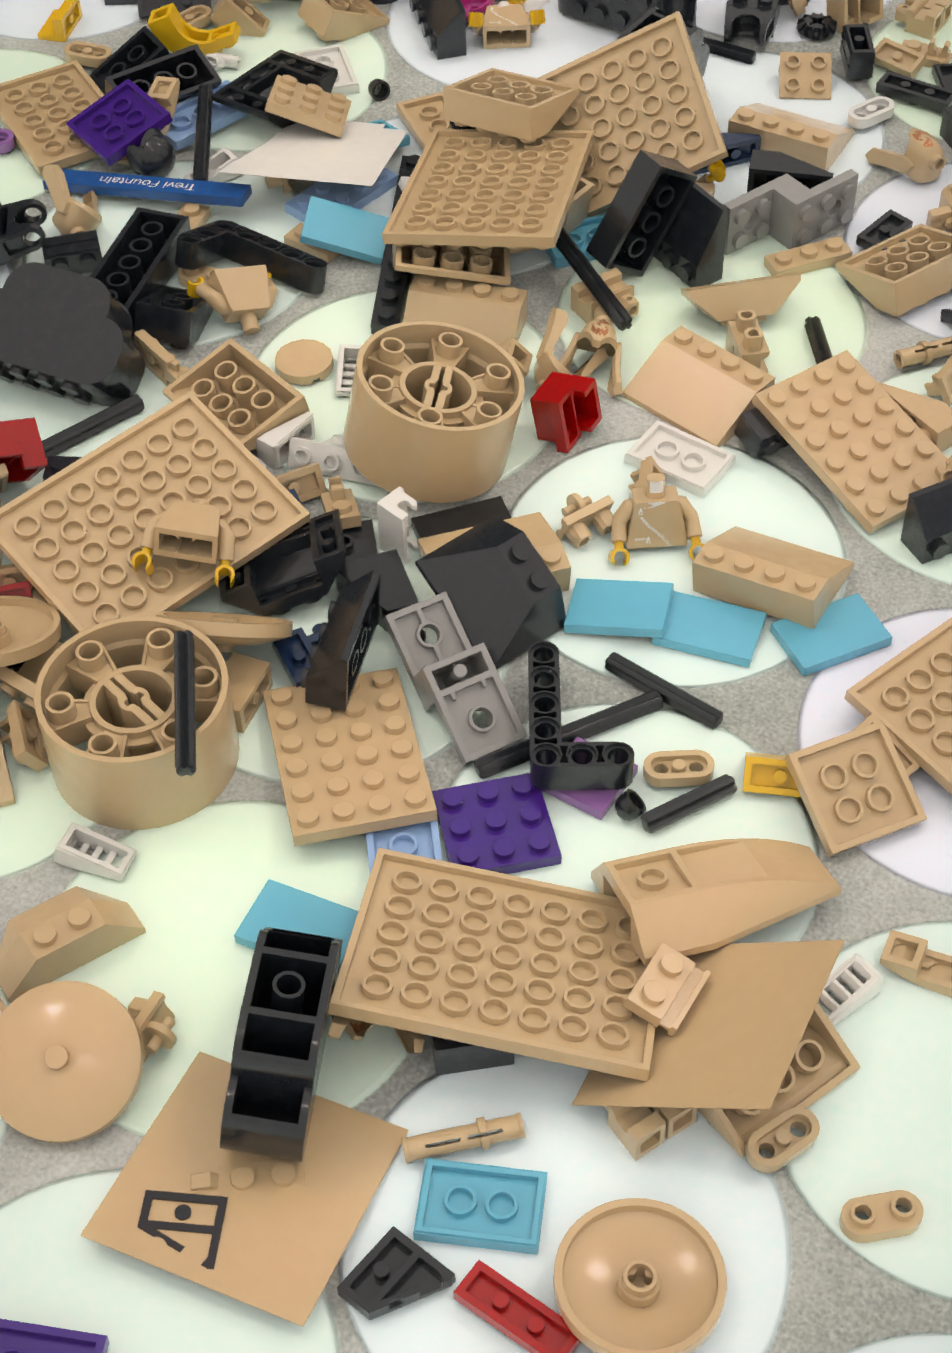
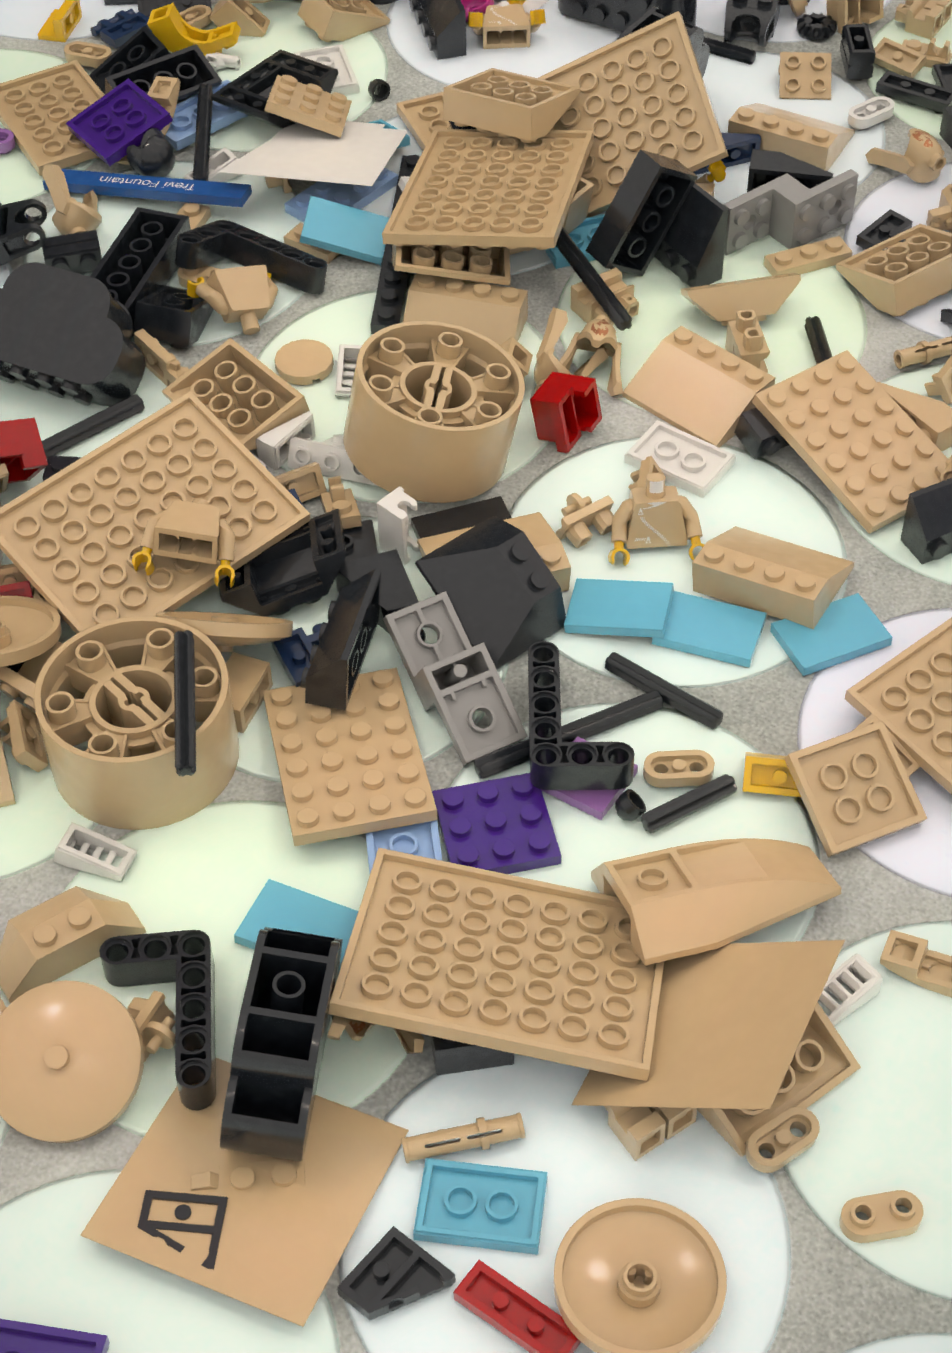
tan plate [623,942,711,1037] -> none
none -> dark blue plate [90,9,151,49]
none -> black beam [99,930,216,1110]

